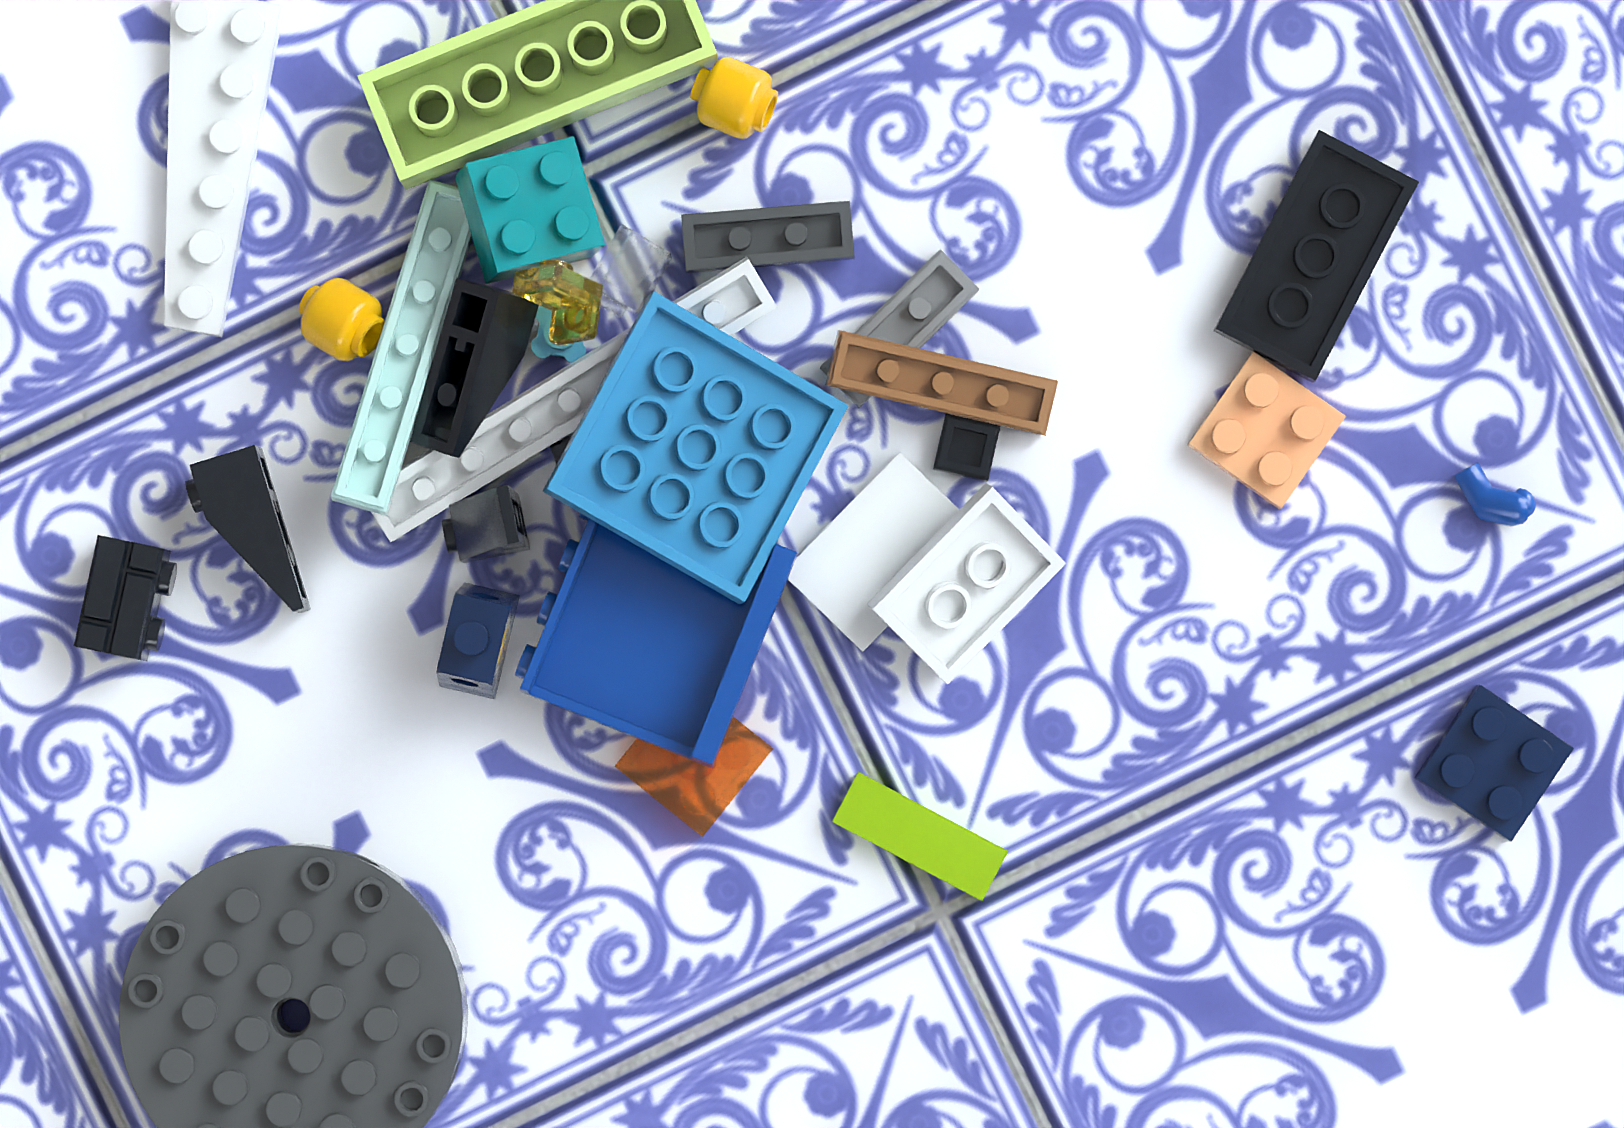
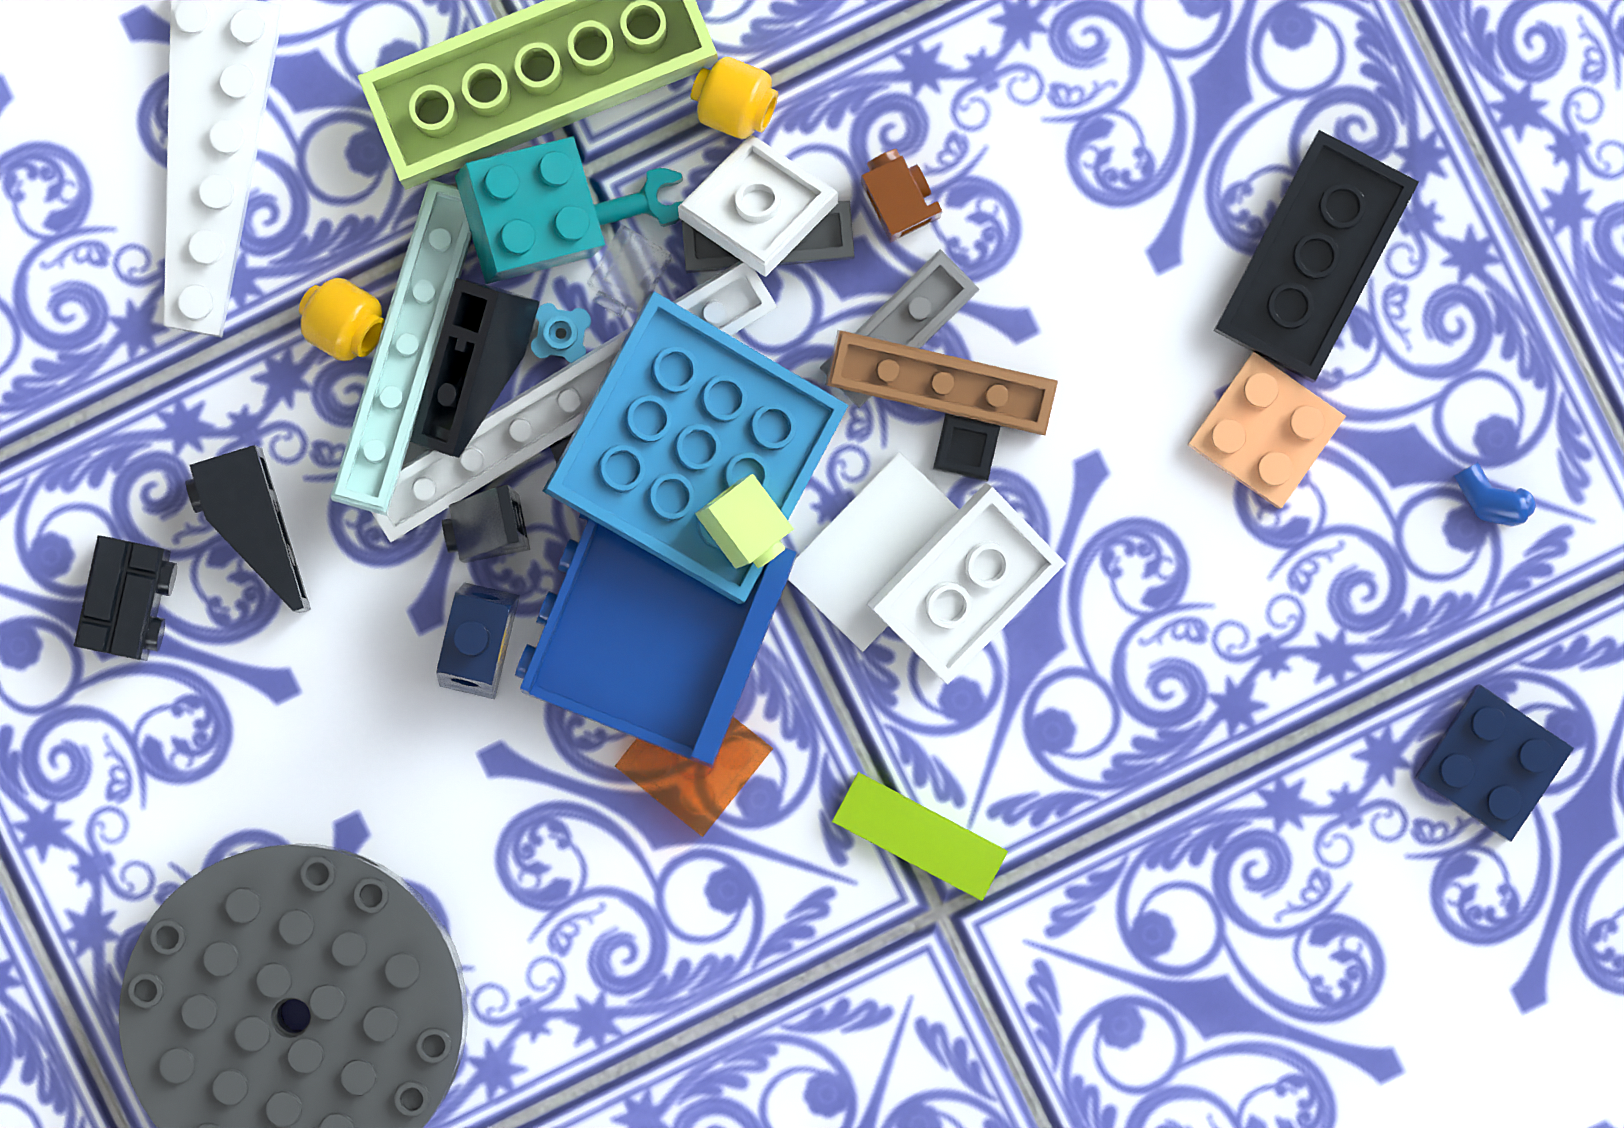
clear yellow bracket [512,260,603,346] -> none
none -> teal bar [594,168,683,227]
none -> white tile [678,135,838,277]
none -> yellowish green brick [695,474,794,569]
none -> dark orange brick [861,149,942,243]

